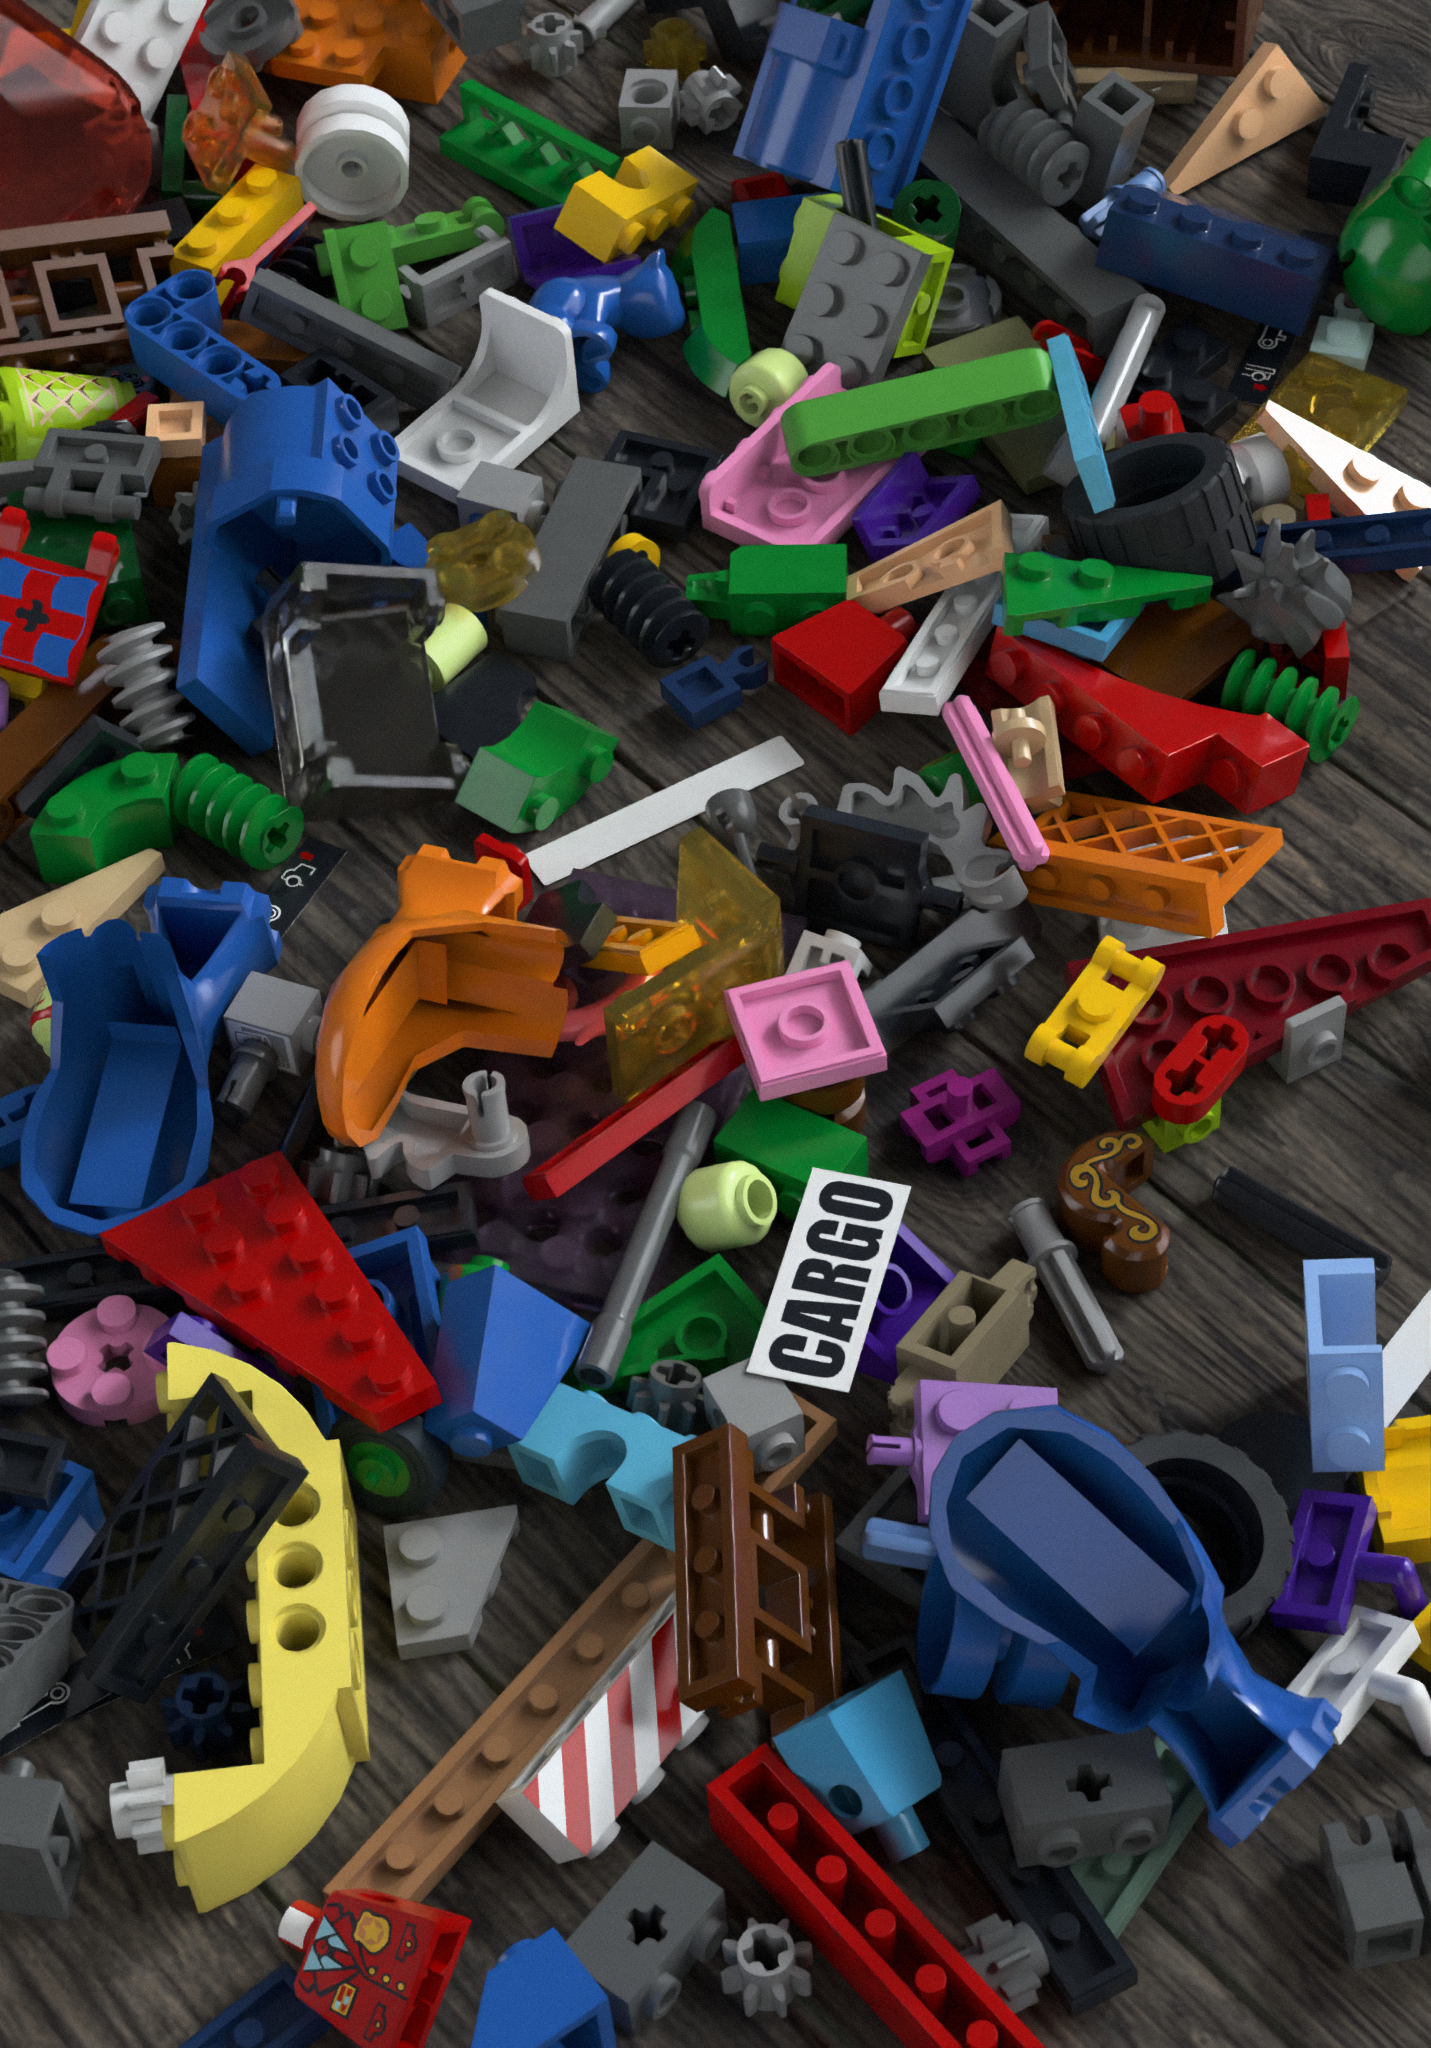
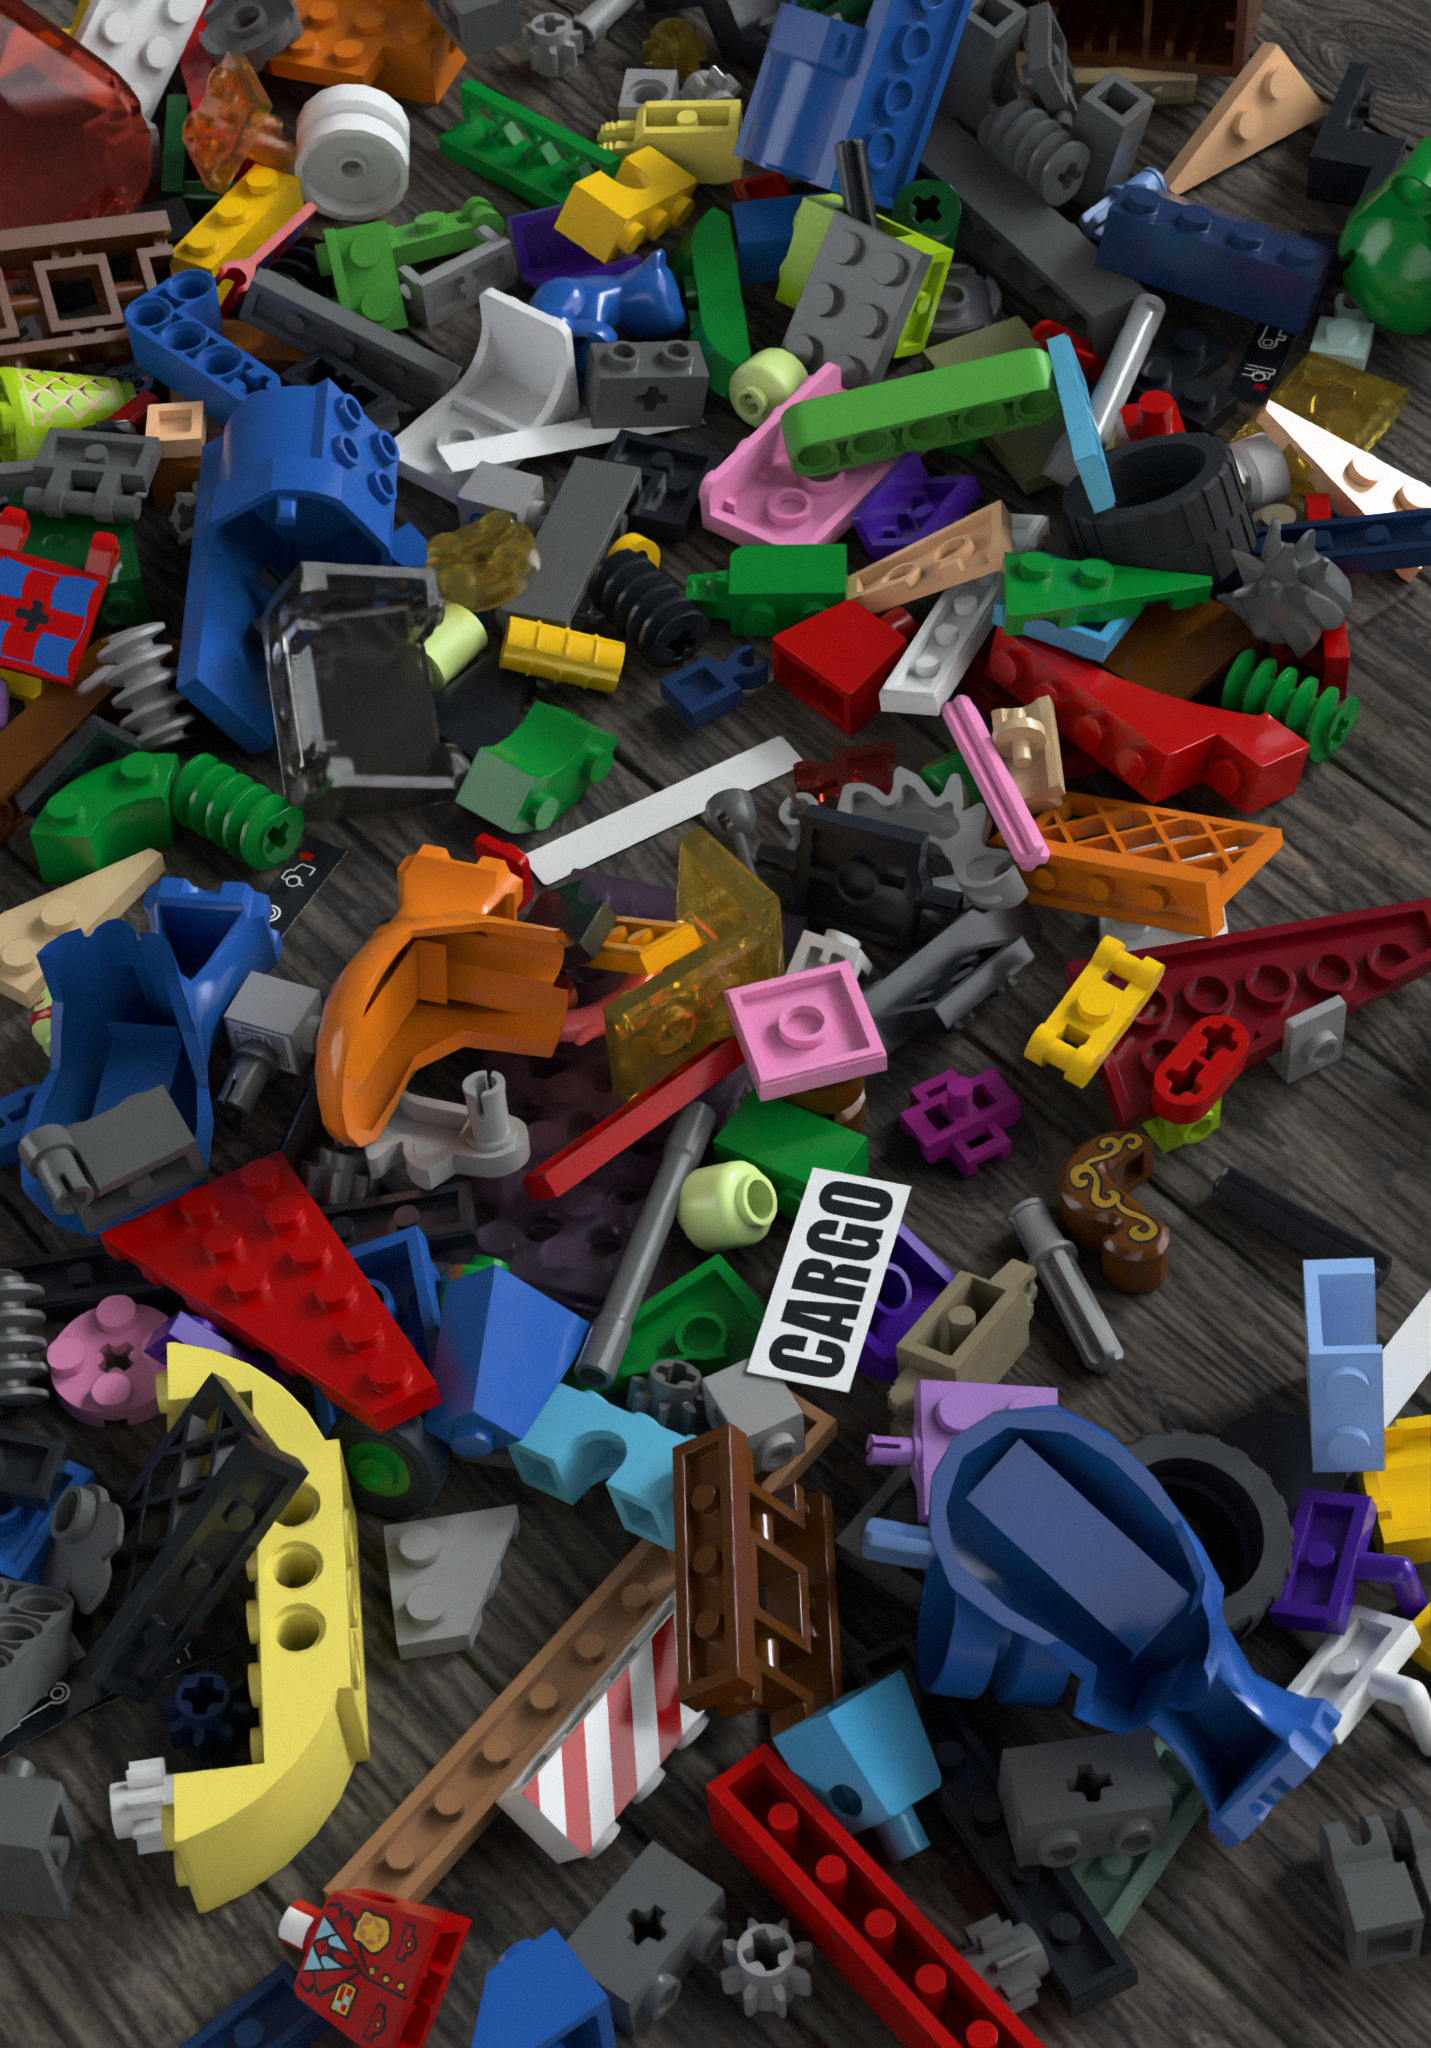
none -> dark grey hinge [18,1084,208,1235]
none -> dark grey plate [41,1483,125,1615]
none -> white sticker [436,418,706,473]
none -> yellow axle [499,616,625,694]
none -> dark grey brick [583,340,709,429]
none -> light yellow hinge [597,99,743,185]
none -> clear red plate [793,741,898,804]

